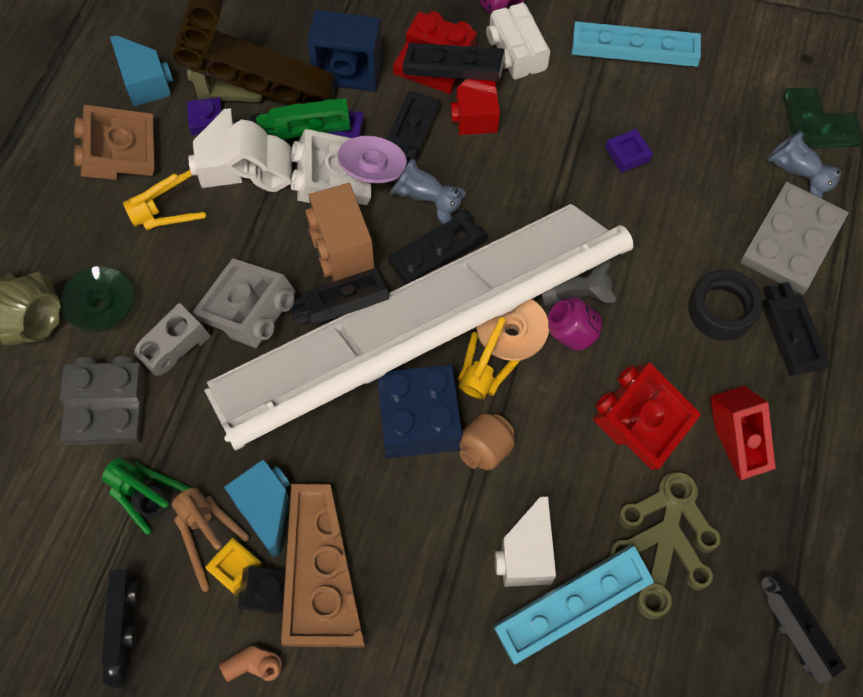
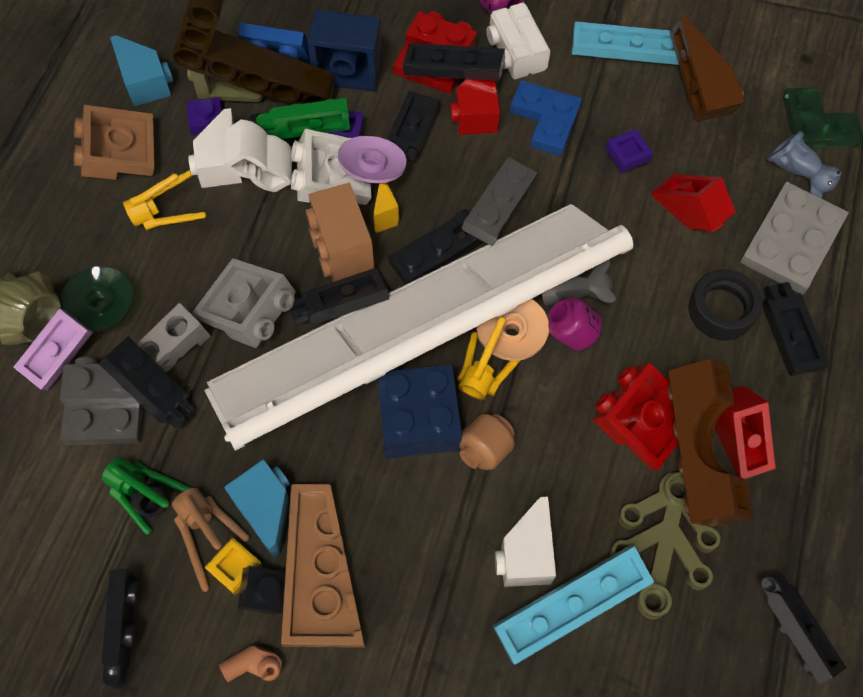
sand blue animal [389,159,466,224] -> none
none -> lavender plate [14,309,93,391]
none -> black hinge [99,336,195,429]
none -> blue plate [238,22,311,65]
none -> yellow slope [374,182,399,233]
none -> dark grey plate [461,157,538,246]
none -> blue plate [510,80,582,156]
none -> red slope [651,174,736,232]
none -> reddish brown arch [668,359,754,527]
none -> reddish brown slope [670,17,744,122]

